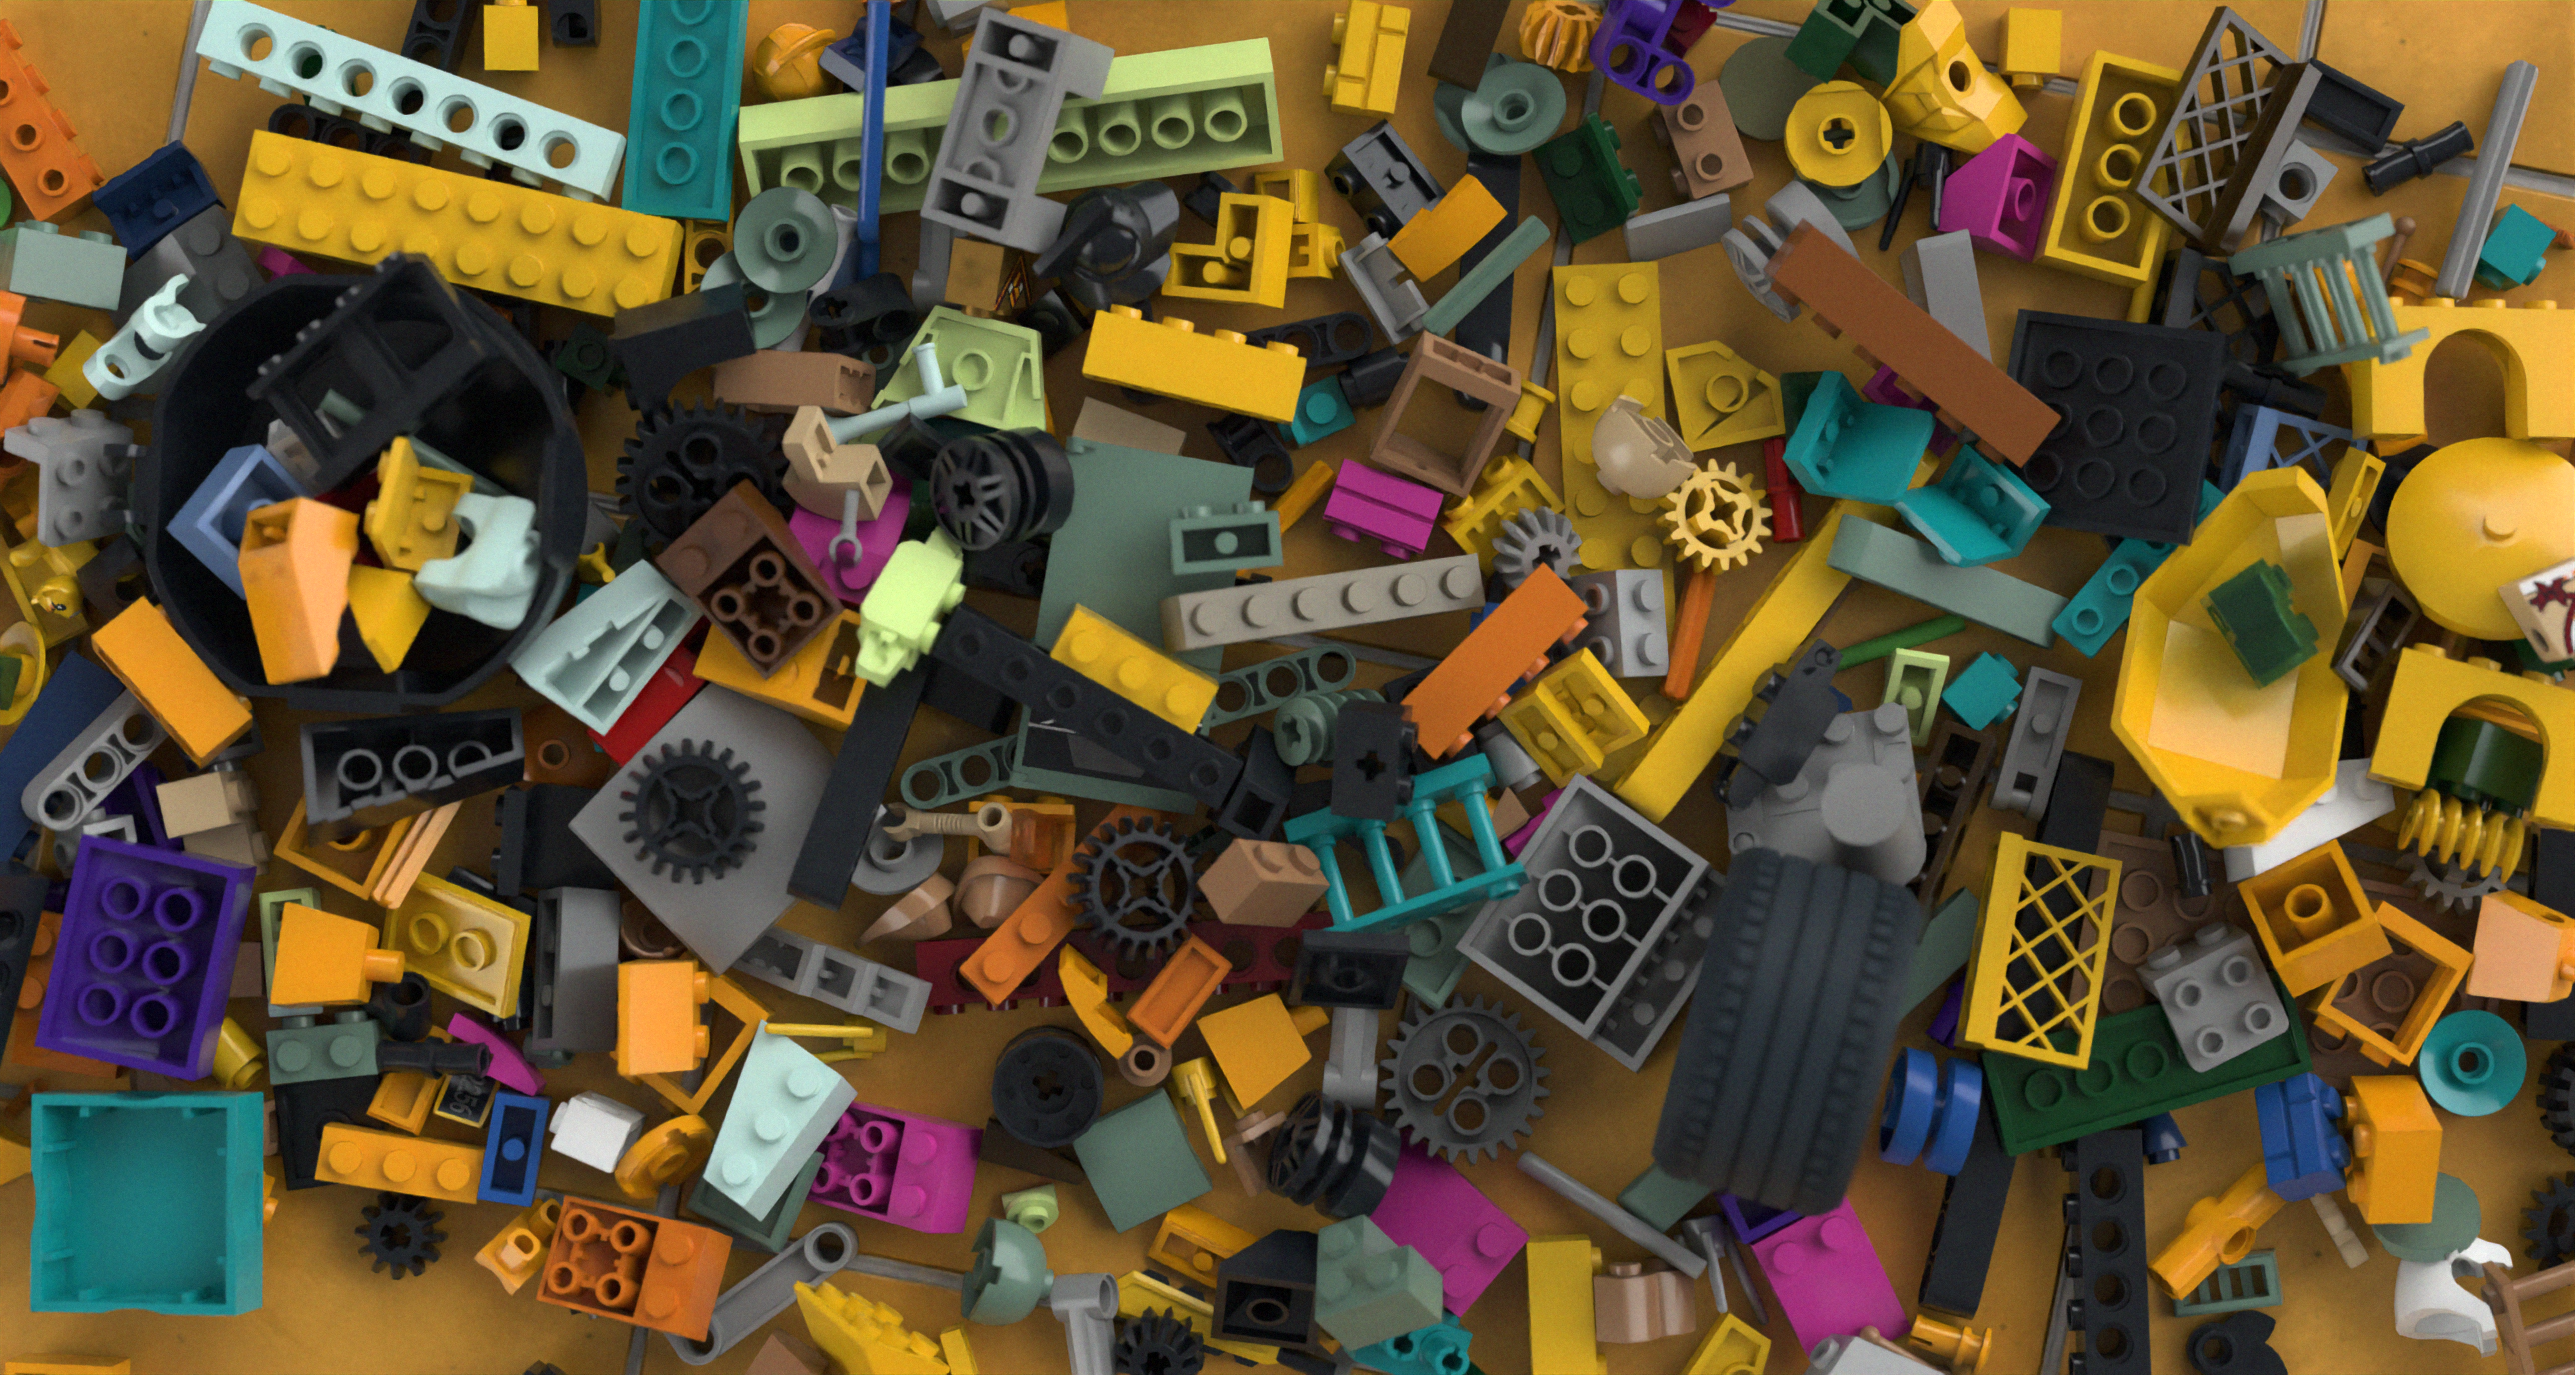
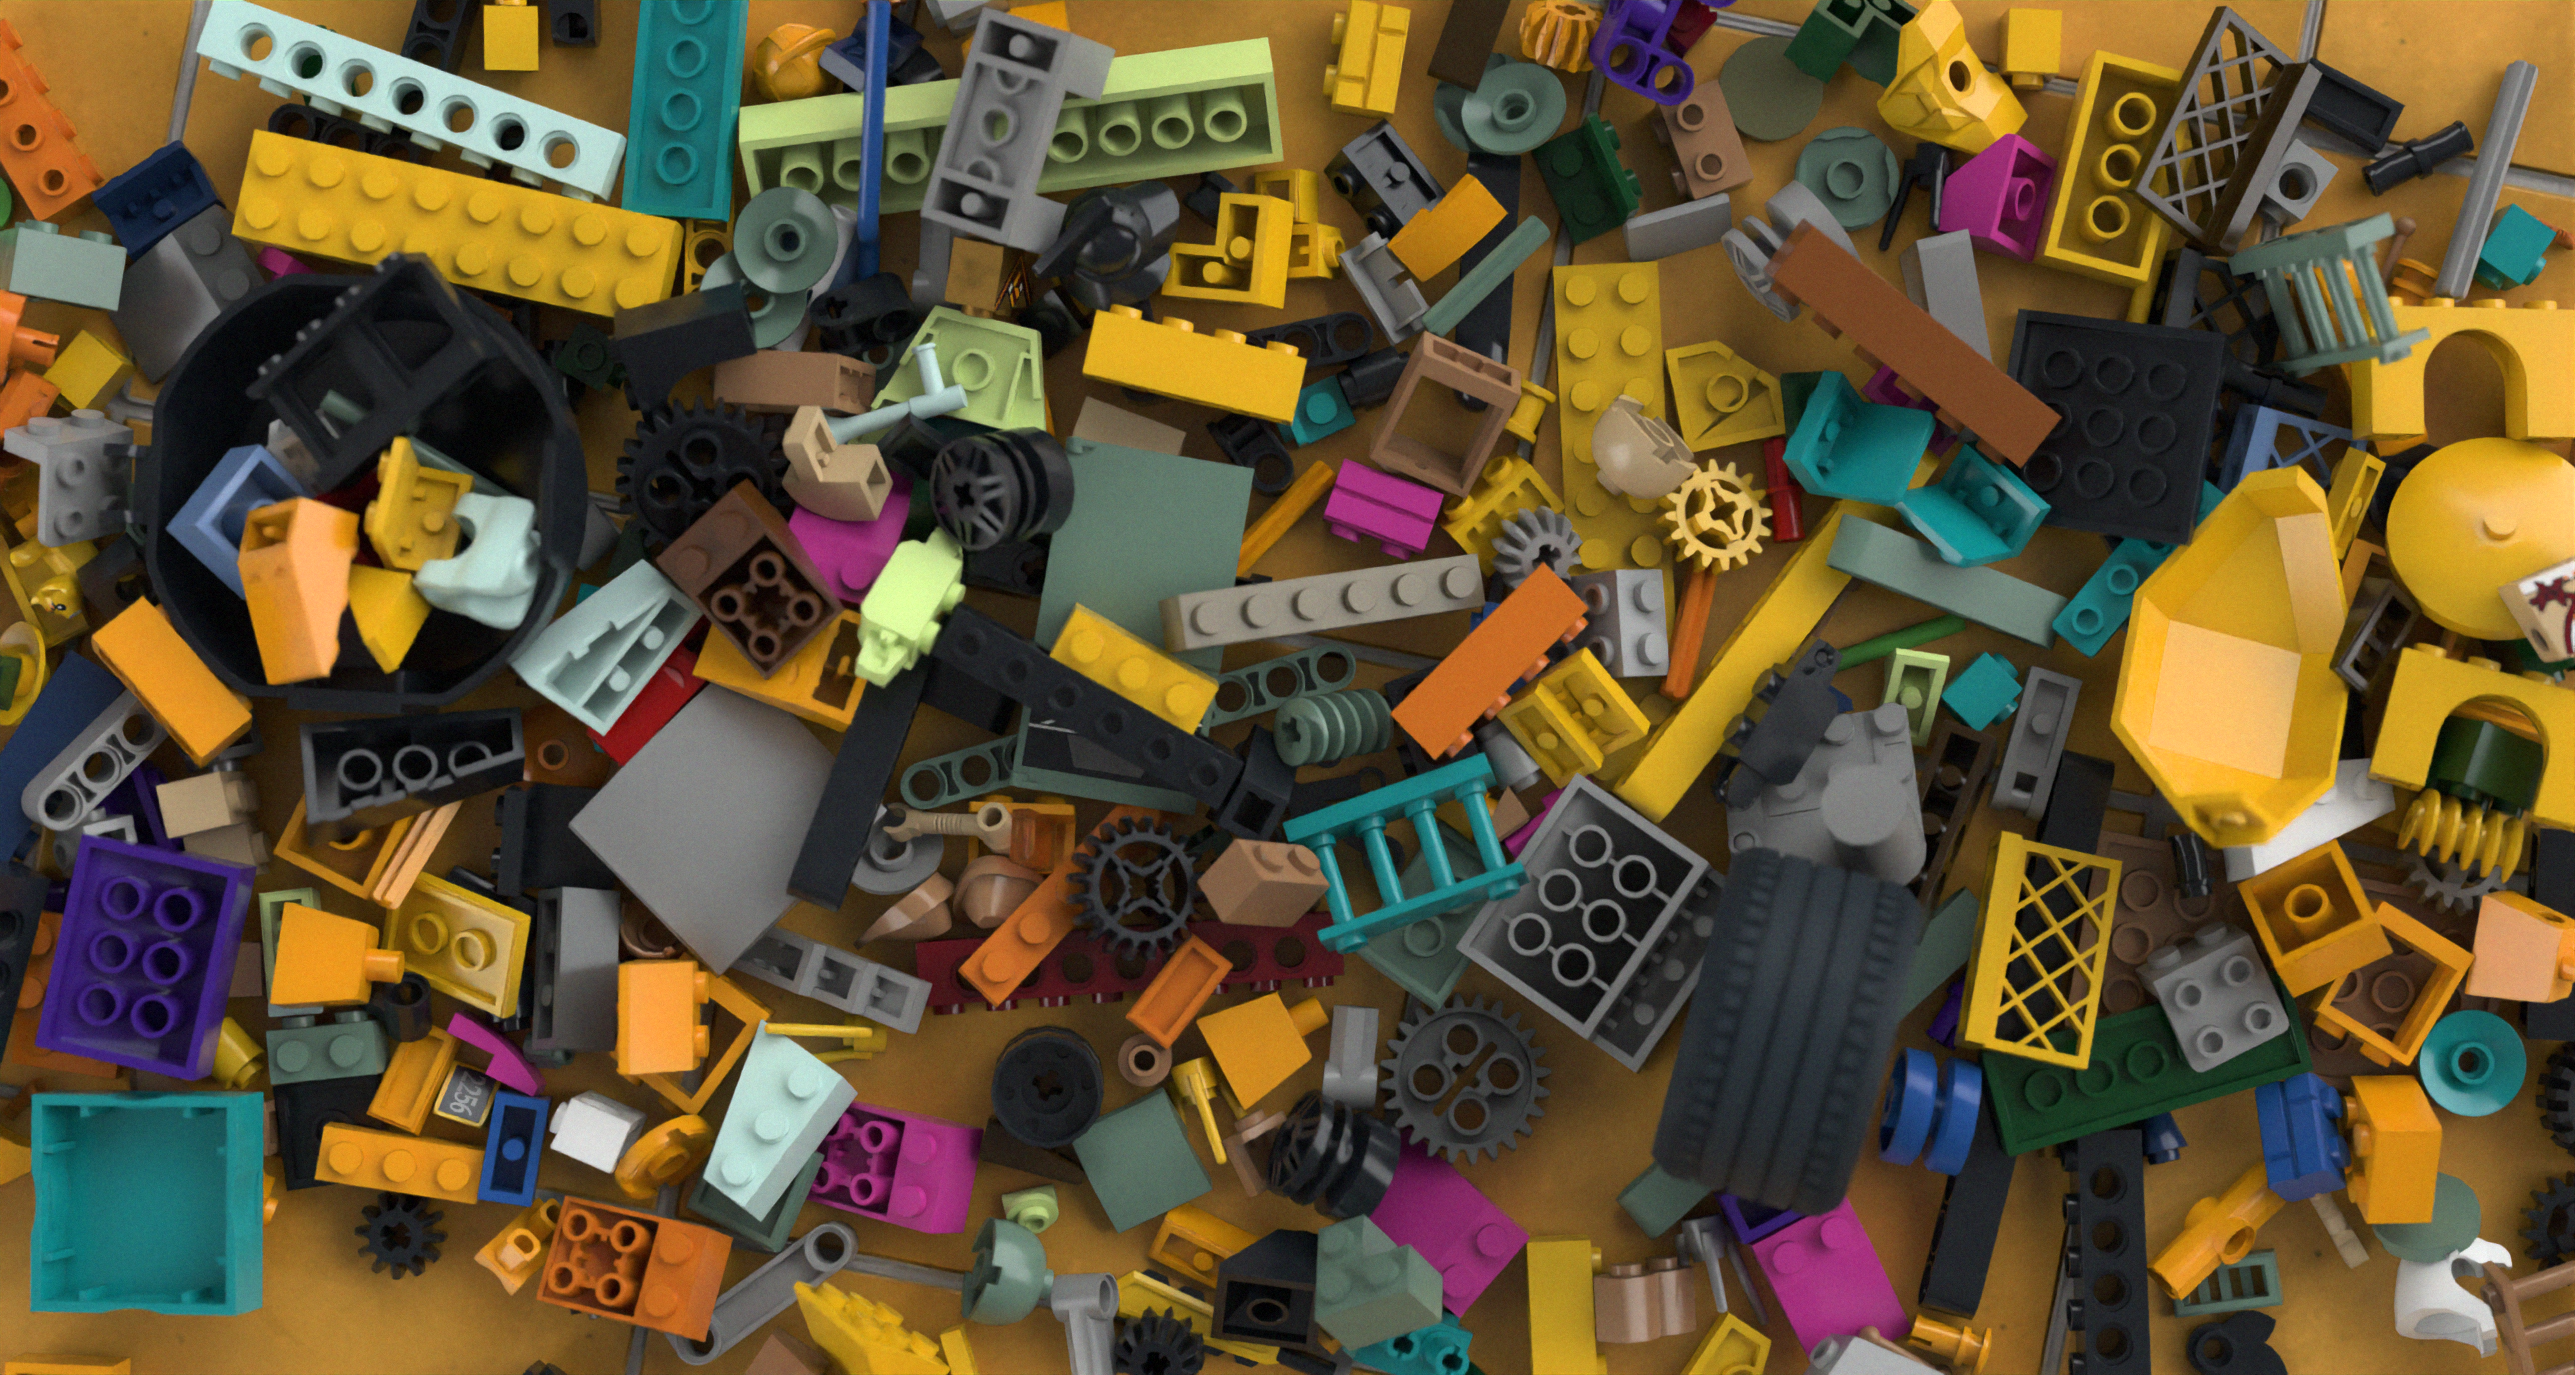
light aqua piece [83,274,207,400] -> none
black pin [376,1037,490,1080] -> none
yellow hand [576,542,615,582] -> none
black gear [618,738,767,885] -> none
light grey hand [829,490,863,567] -> none
light orange slope [1059,943,1133,1060] -> none
sand green brick [1167,501,1283,575] -> none
black tile [1287,929,1411,1010] -> none
black brick [1330,698,1419,822] -> none
light grey bar [1516,1149,1708,1280] -> none
yellow plate [1784,81,1892,189] -> none
clear green brick [2199,558,2320,690] -> none

